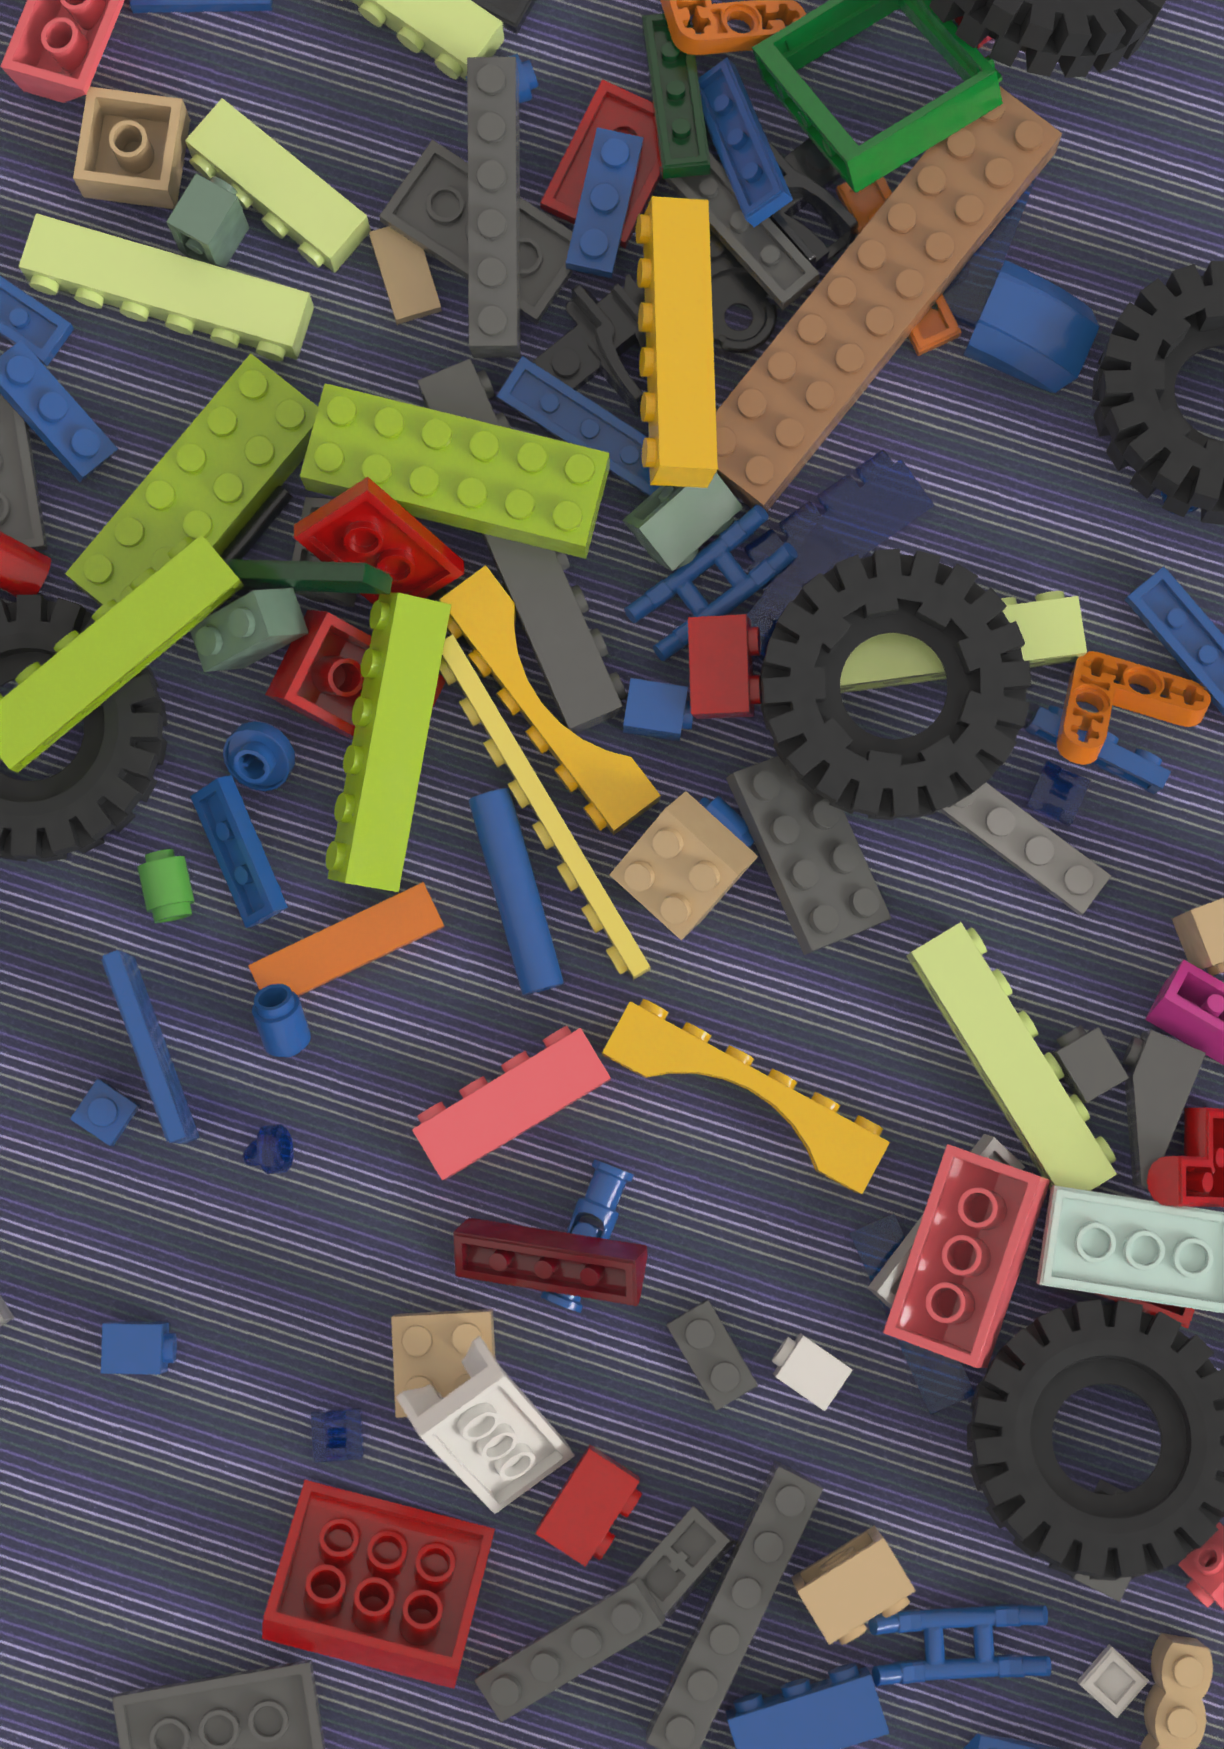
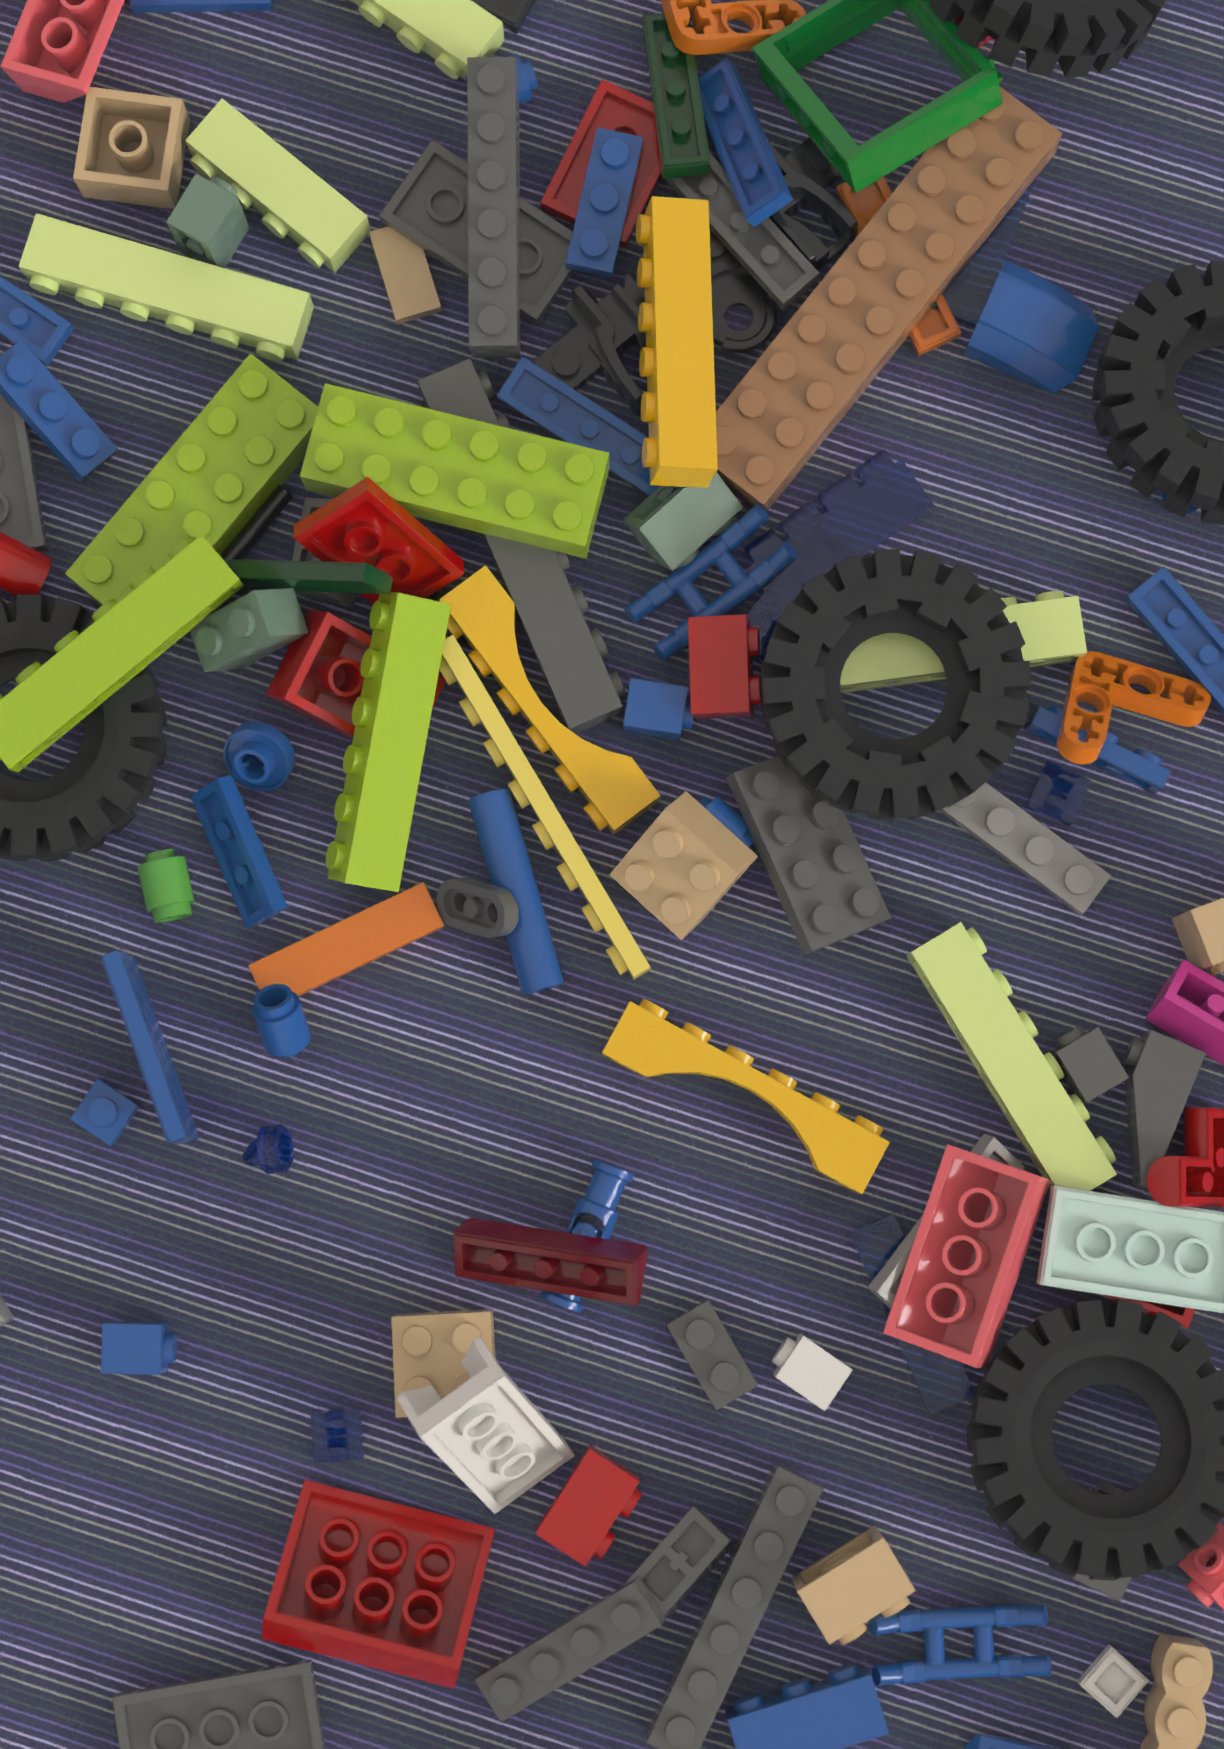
coral brick [412,1026,611,1180] -> none
none -> dark grey plate [436,877,518,938]

